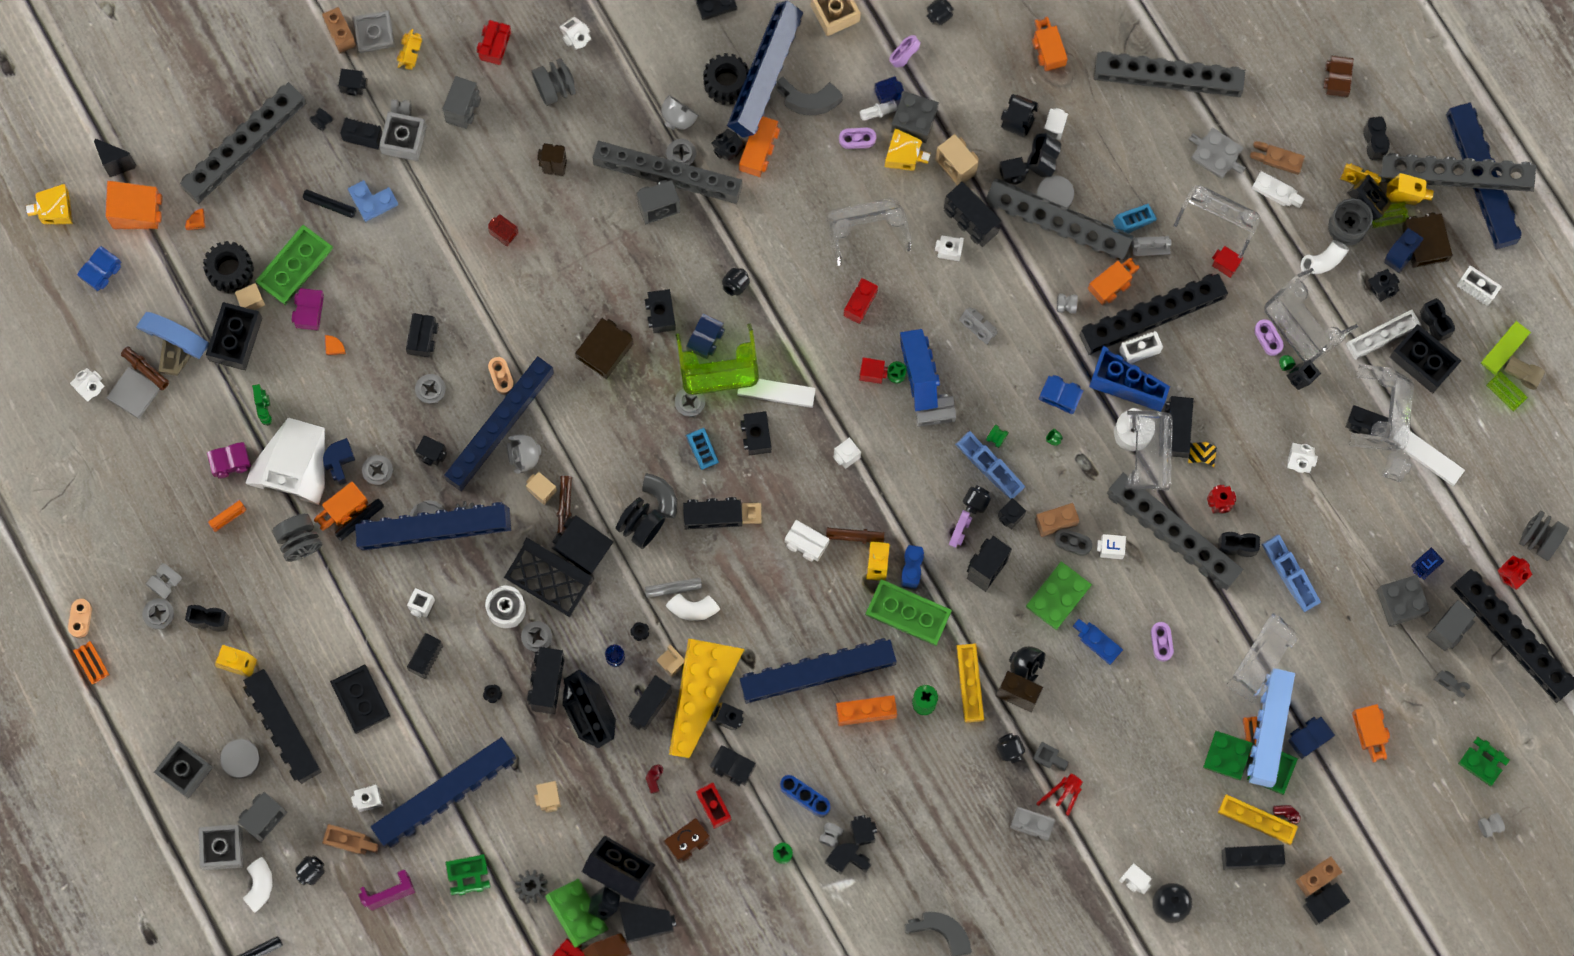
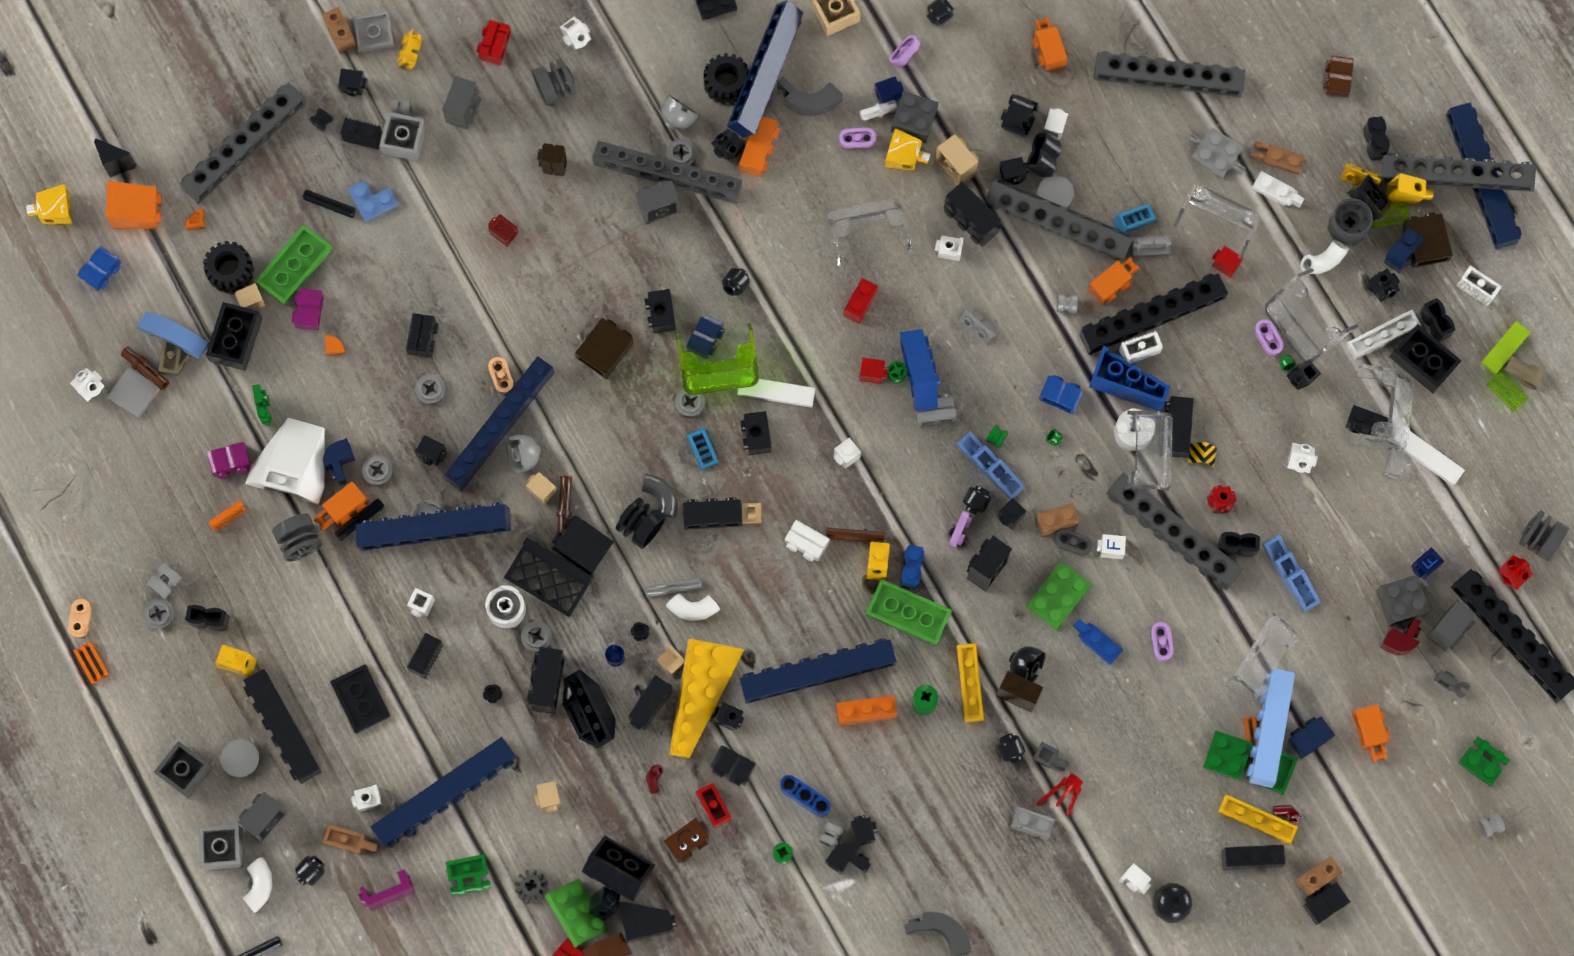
none -> dark red brick [1380,618,1422,655]

